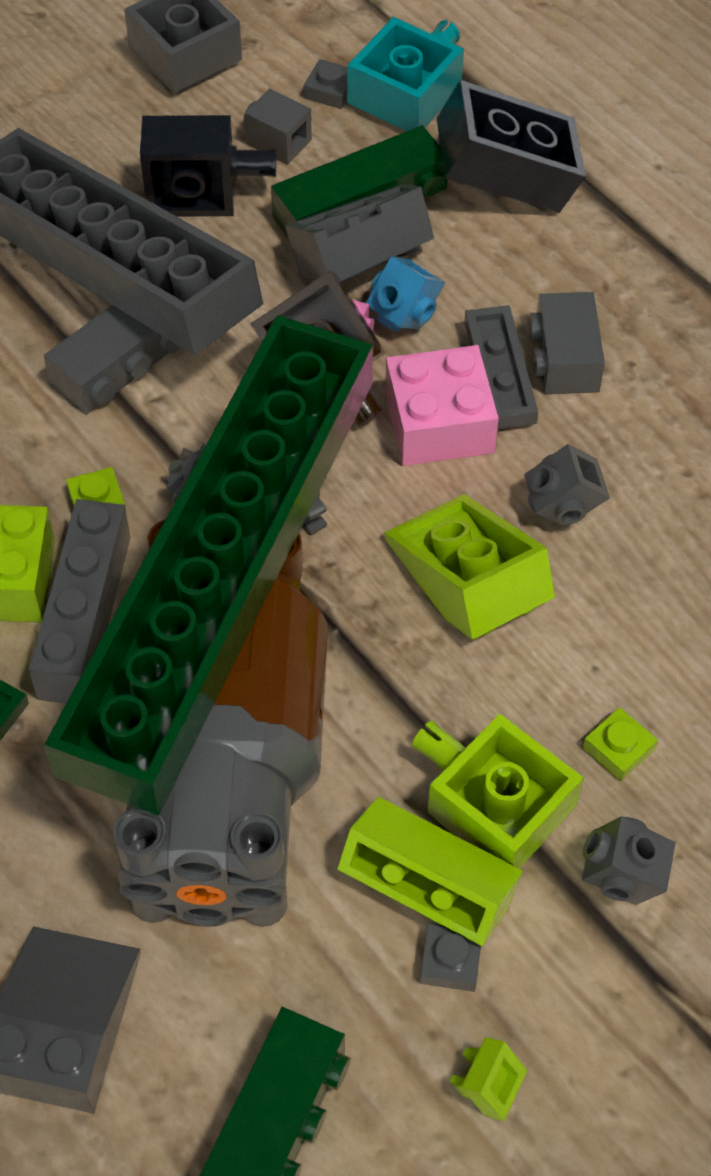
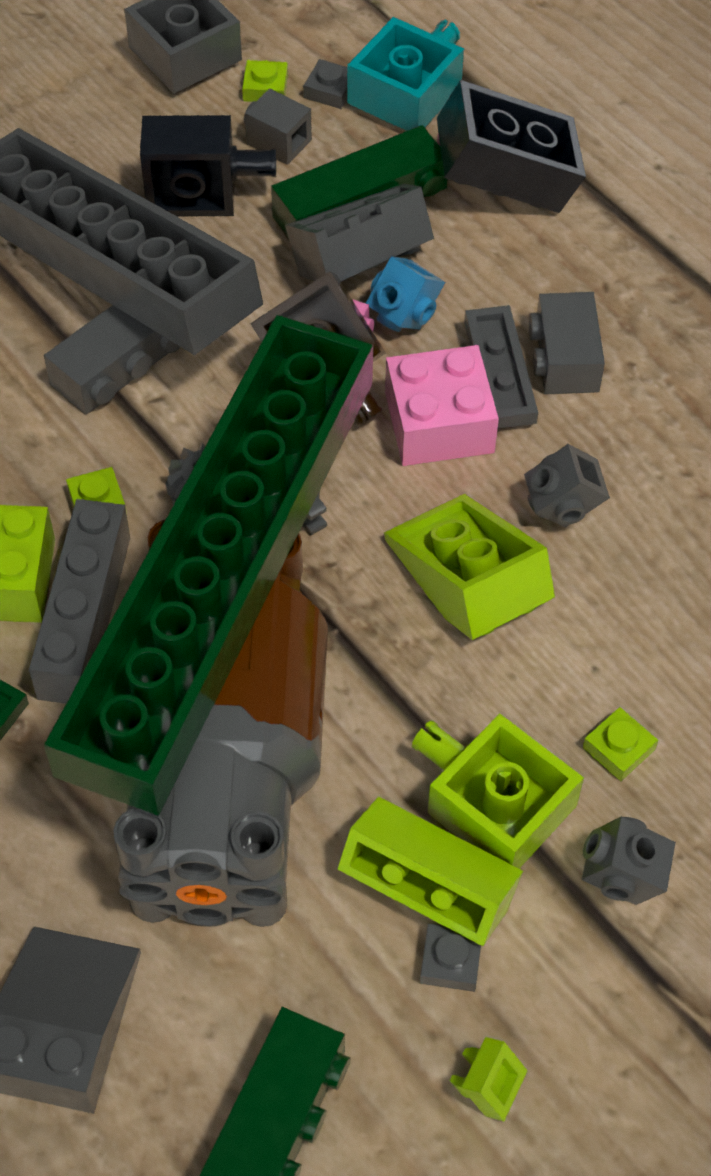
none -> lime plate [242,60,288,102]

